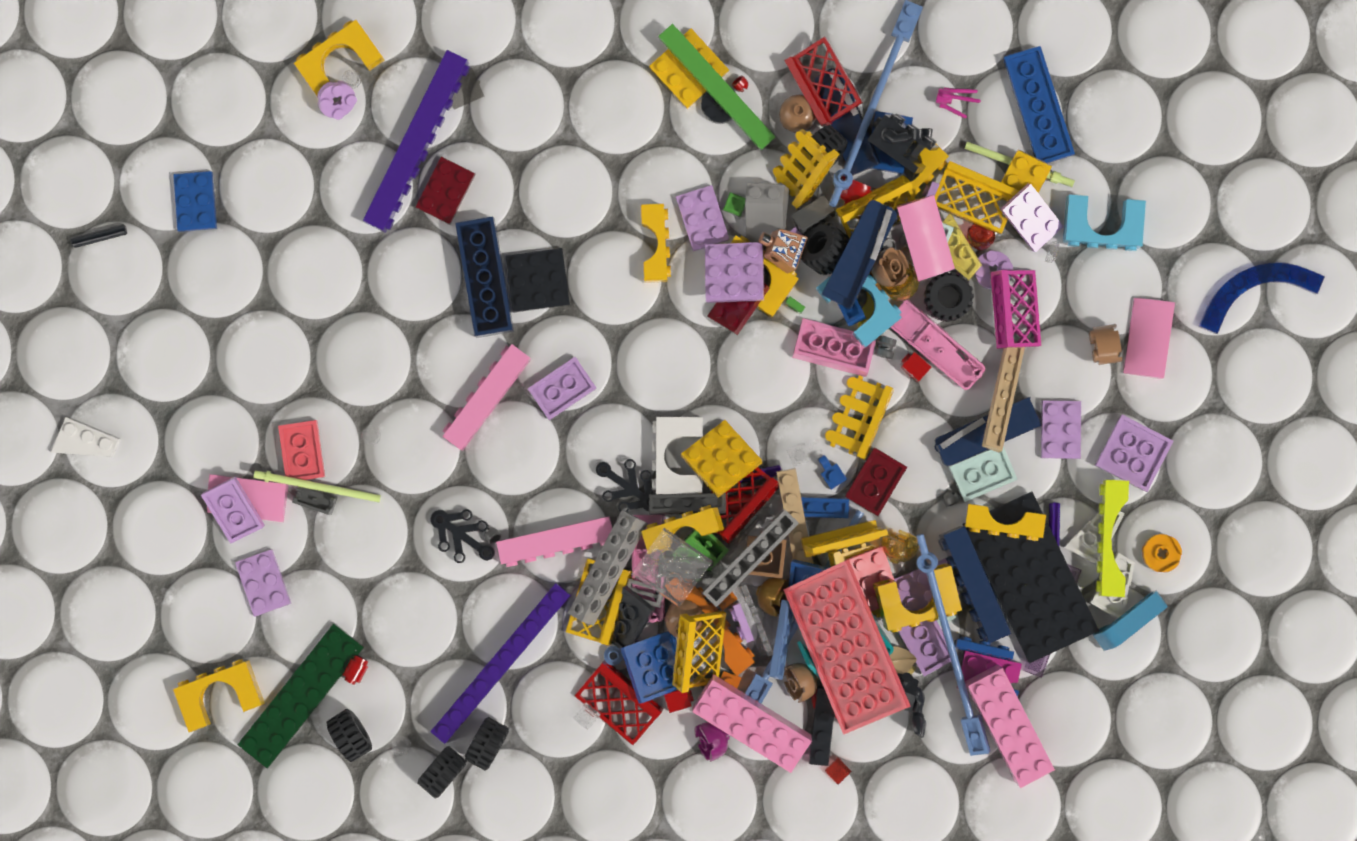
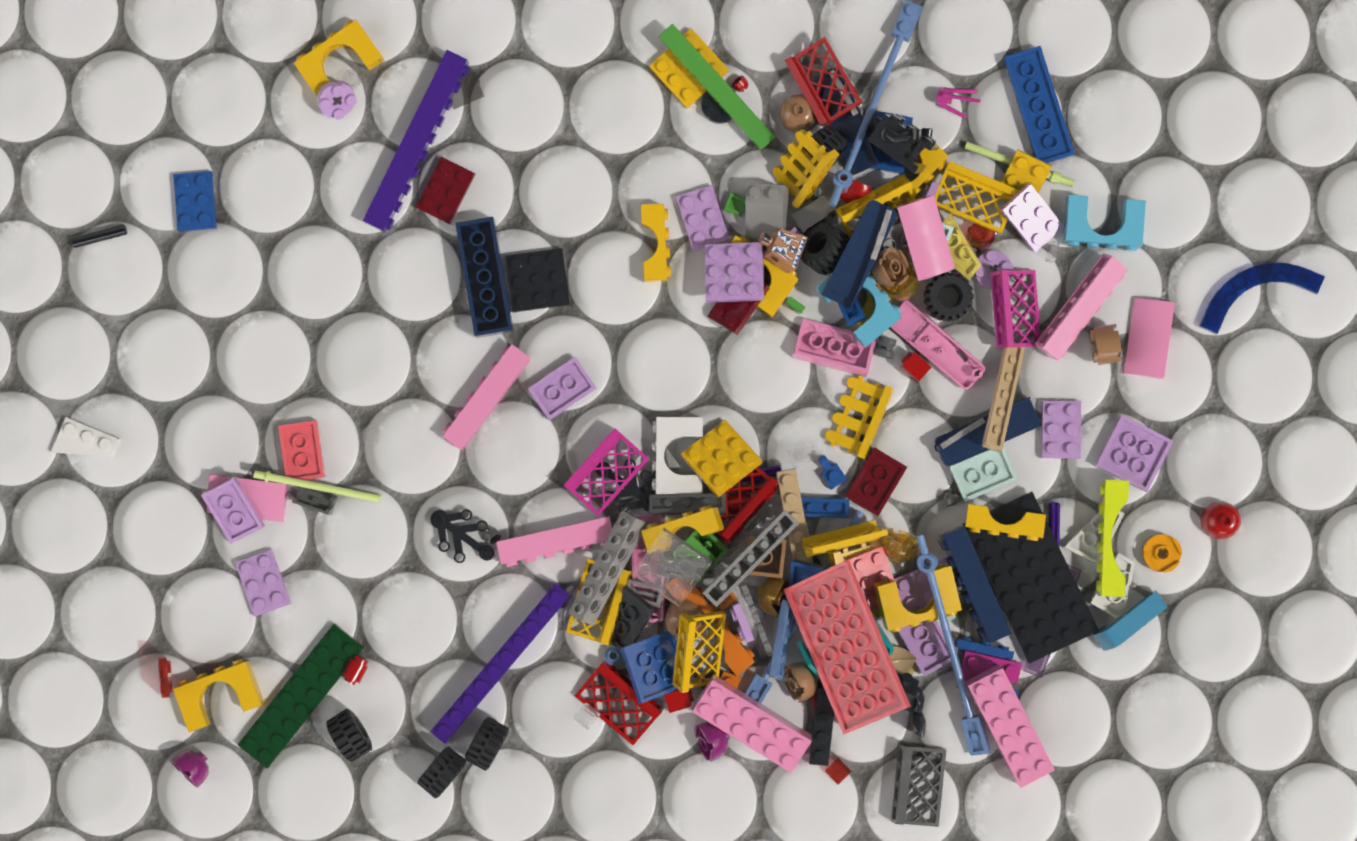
none -> clear red plate [157,657,173,698]
none -> magenta cylinder [170,750,209,788]
none -> dark pink fence [563,428,649,516]
none -> dark grey fence [891,744,946,827]
none -> bright pink brick [1035,253,1128,361]
none -> red cylinder [1201,501,1241,539]

